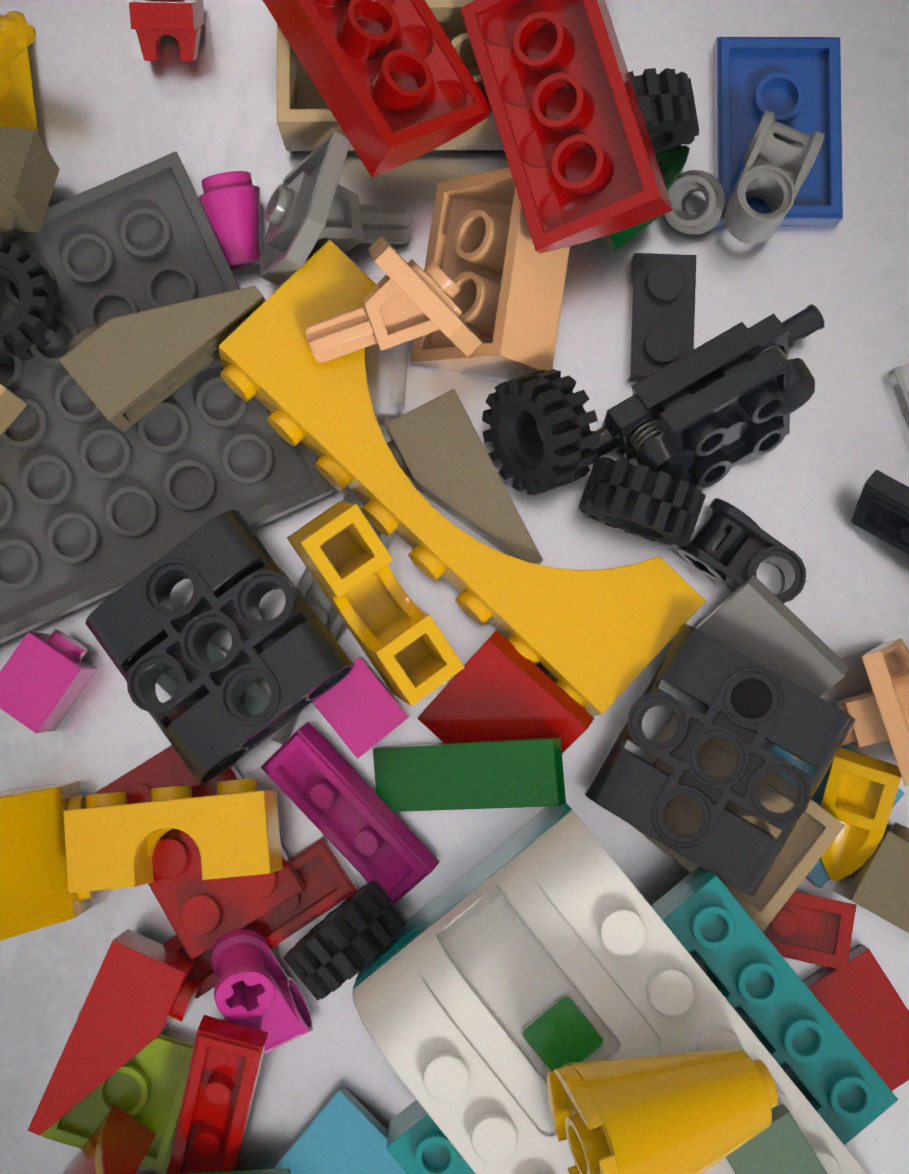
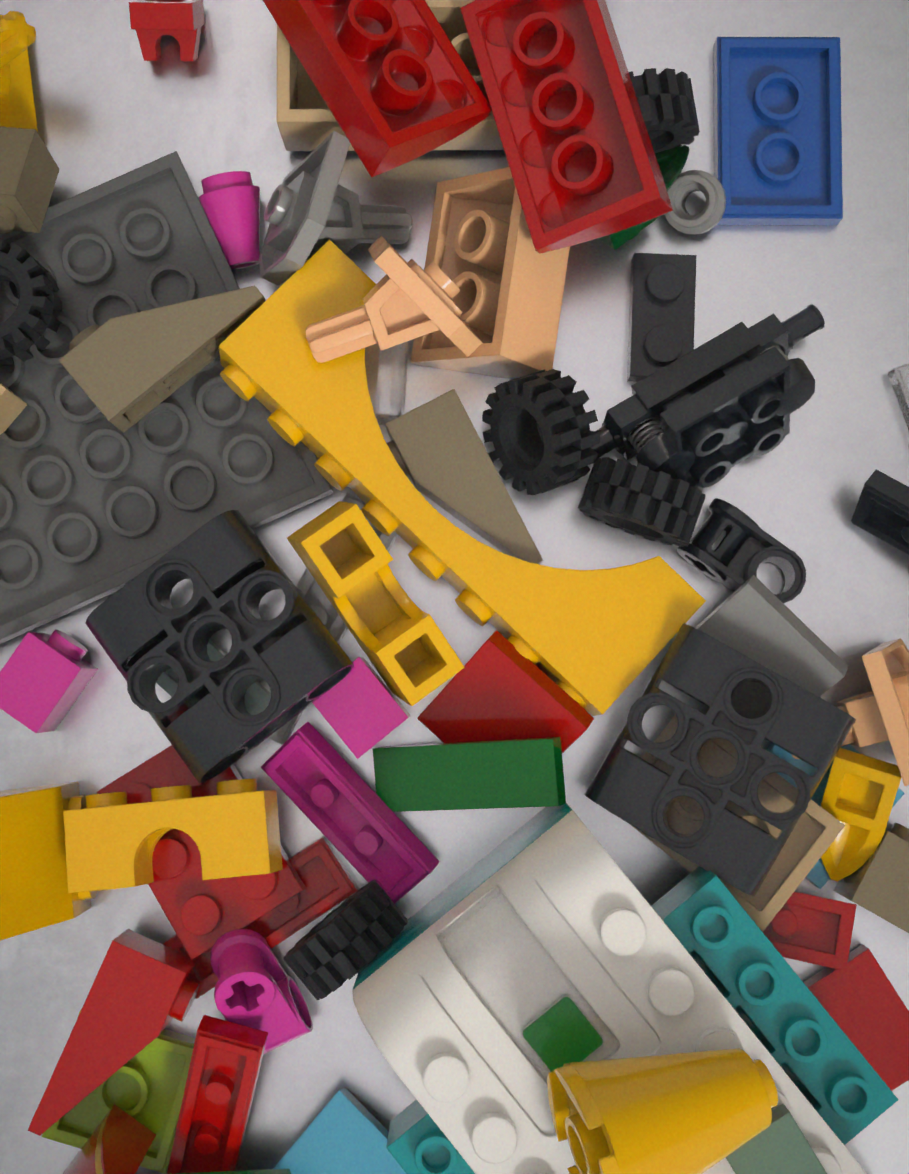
light grey piece [723,109,825,244] -> none

